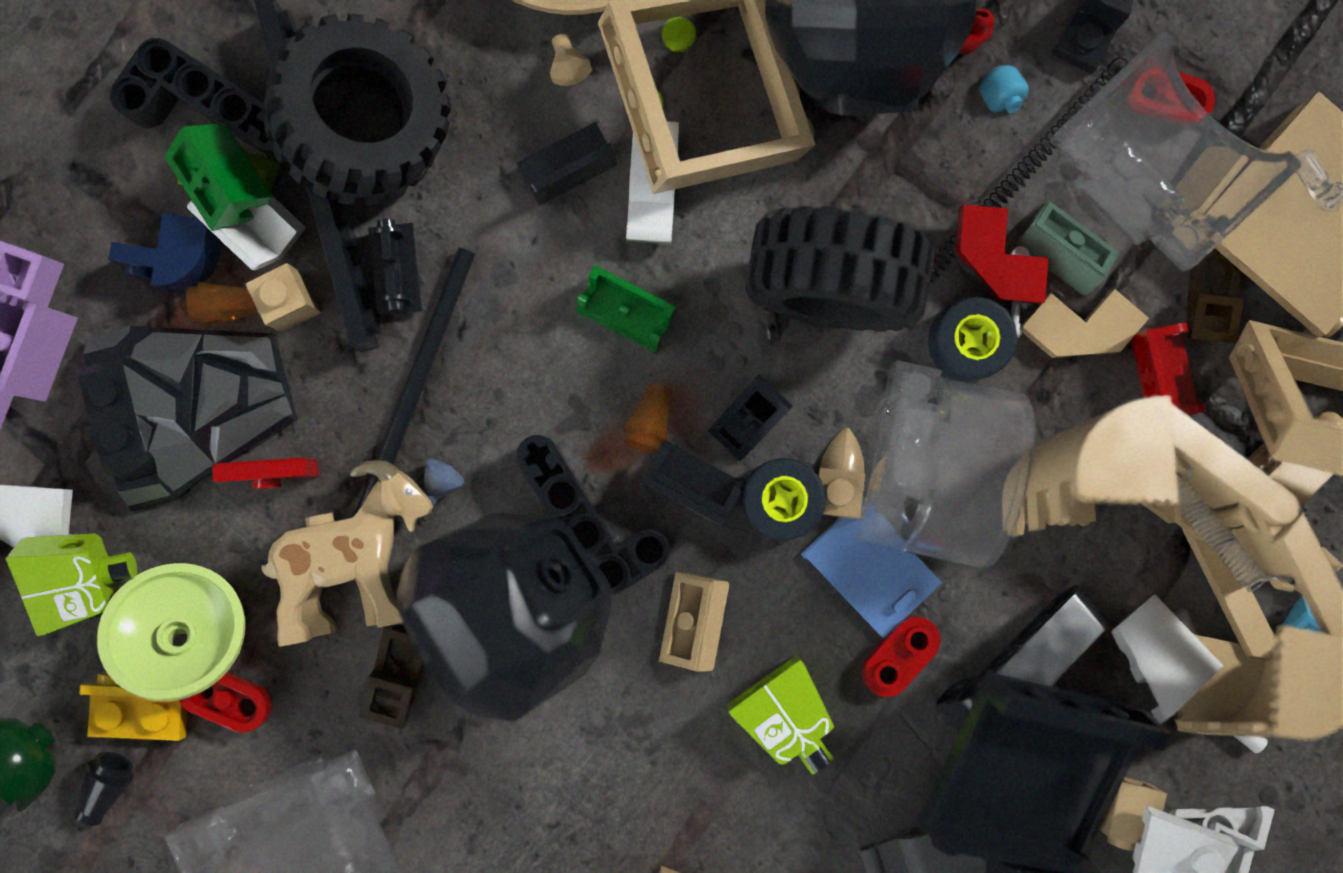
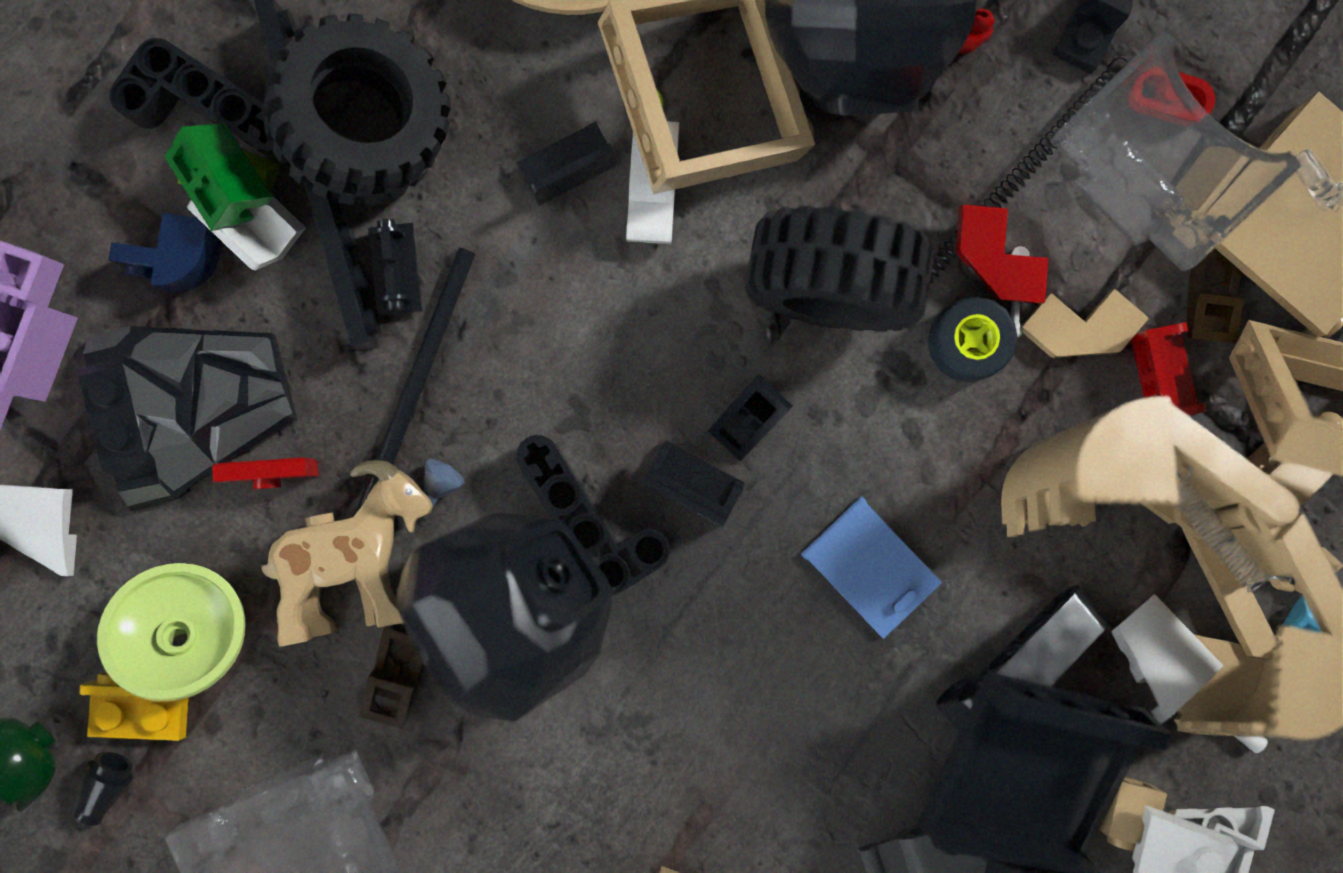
lime torso [6,533,137,636] -> none
red plate [179,672,272,733] -> none
clear orange cone [186,282,258,327] -> none
tan brick [245,263,322,332] -> none
tan rock [550,34,592,86] -> none
green hinge [576,265,676,353] -> none
clear orange cone [623,383,673,453] -> none
tan slope [659,572,729,672] -> none
lime piece [662,17,696,52] -> none
lime torso [727,655,834,774] -> none
black wheel [741,458,826,541] -> none
tan plate [819,428,865,519] -> none
clear piece [855,360,1035,569] -> none
red plate [862,615,941,697] -> none
medium azure piece [979,65,1029,113] -> none
sand green slope [1016,200,1119,296] -> none

